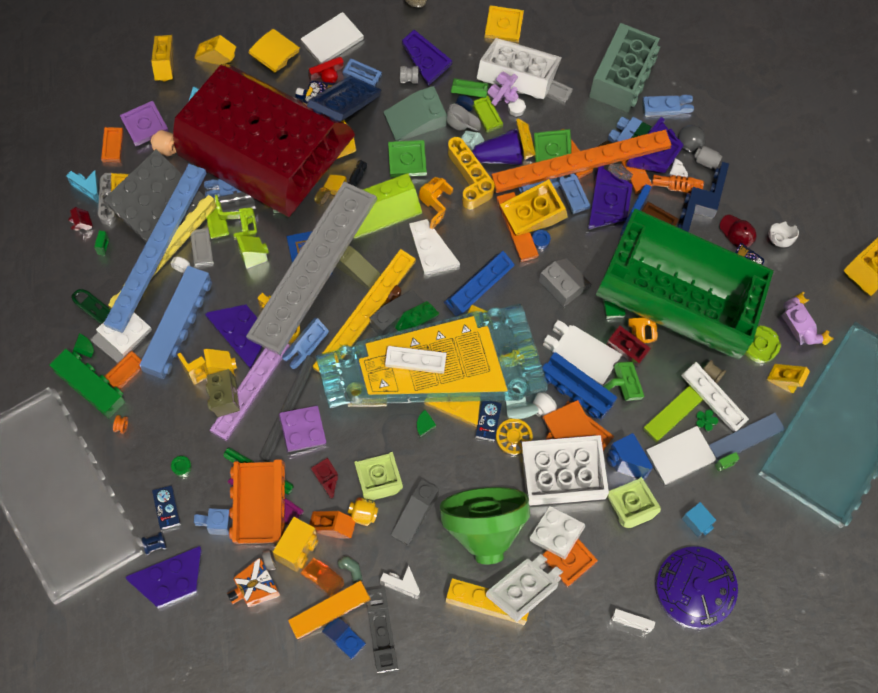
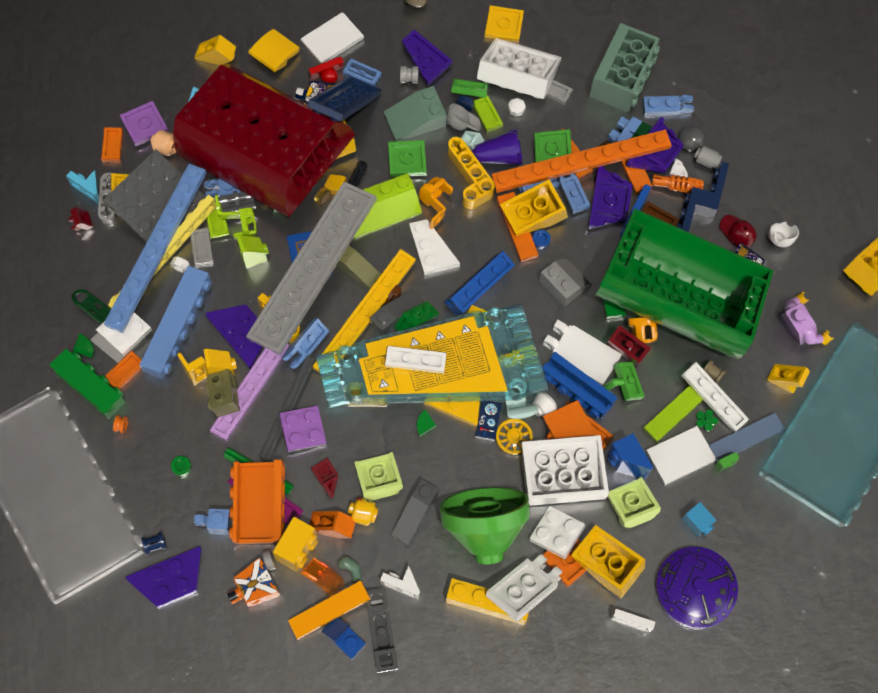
green tile [94,230,110,256] -> none
yellow slope [151,35,174,81] -> none
dark blue tile [152,485,181,530] -> none
lavender hips [487,71,518,106] -> none
yellow slope [516,118,535,160] -> none
clear tile [608,163,633,180] -> none
lime tile [745,326,781,363] -> none
none -> yellow slope [571,525,645,598]

